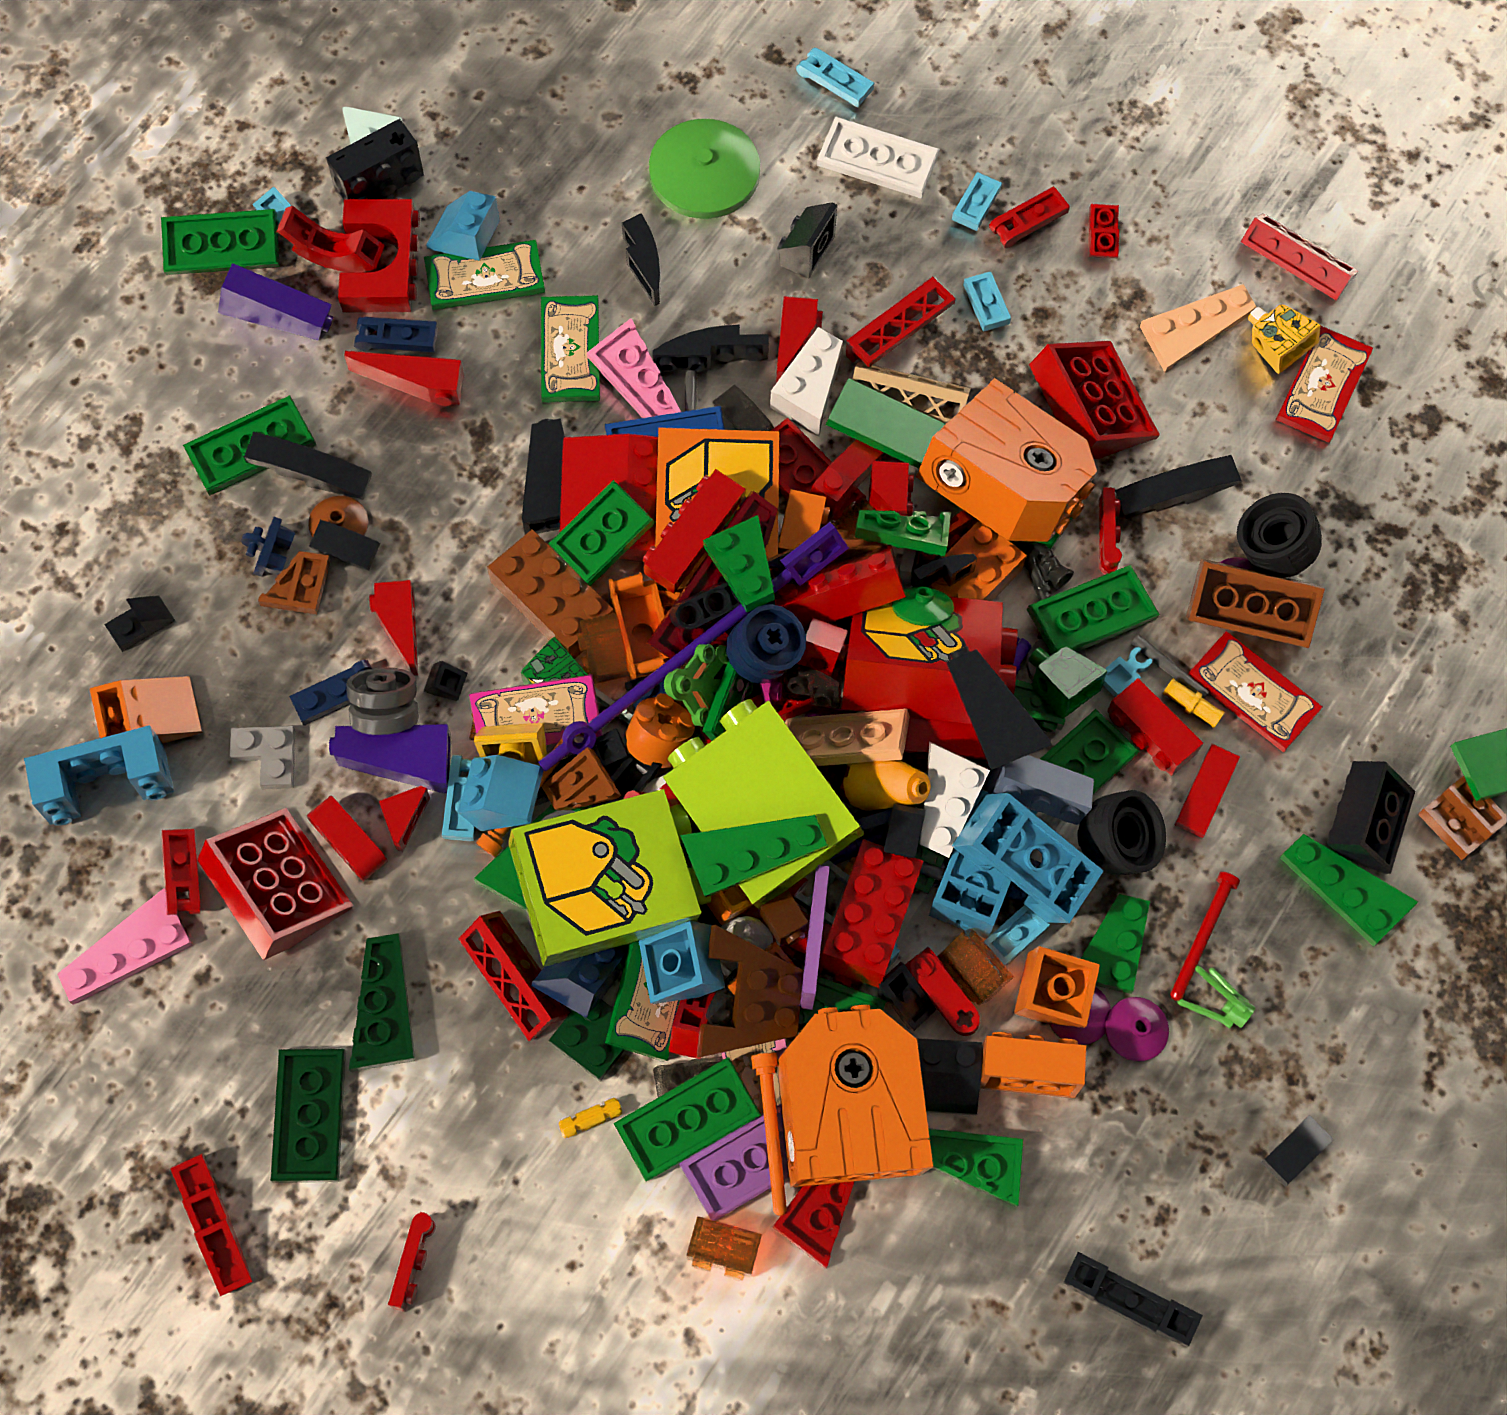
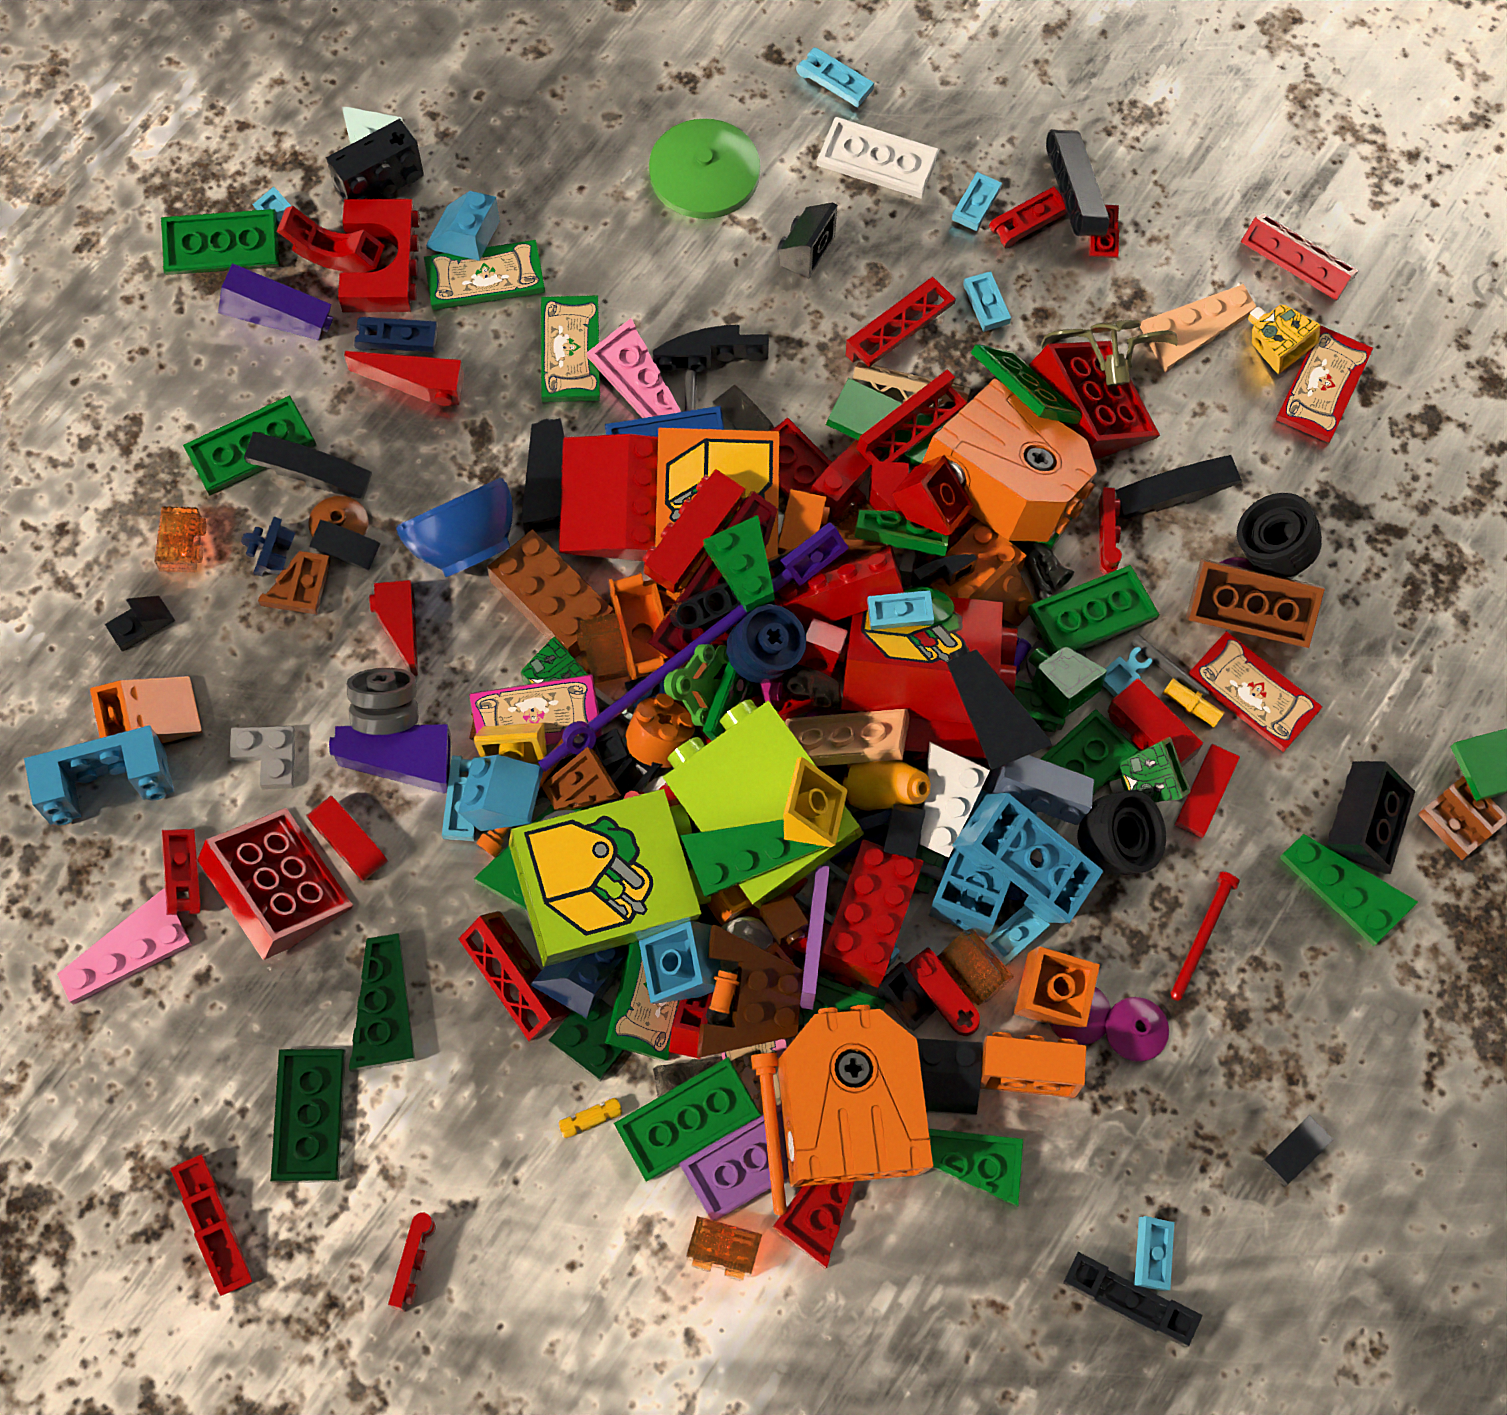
dark blue plate [289,660,372,726] -> none
red slope [379,786,430,853] -> none
black slope [424,661,468,701] -> none
green tile [548,480,656,586] -> none
black slope [622,213,661,306] -> none
white wedge [770,327,843,436] -> none
red slope [776,296,823,383] -> none
green wing [1081,894,1150,994] -> none
bright green plant [1177,966,1256,1029] -> none
none -> clear orange brick [154,506,207,573]
none -> blue piece [396,477,513,577]
none -> orange pin [709,970,740,1014]
none -> yellow slope [783,757,848,847]
none -> red fence [856,369,967,466]
none -> medium azure plate [867,590,934,630]
none -> red slope [892,455,973,536]
none -> dark orange wing [968,560,1036,626]
none -> green tile [971,344,1082,425]
none -> olive plant [1041,320,1178,386]
none -> beam [1046,129,1109,237]
none -> green torso [1110,736,1190,802]
none -> medium azure plate [1134,1216,1175,1291]

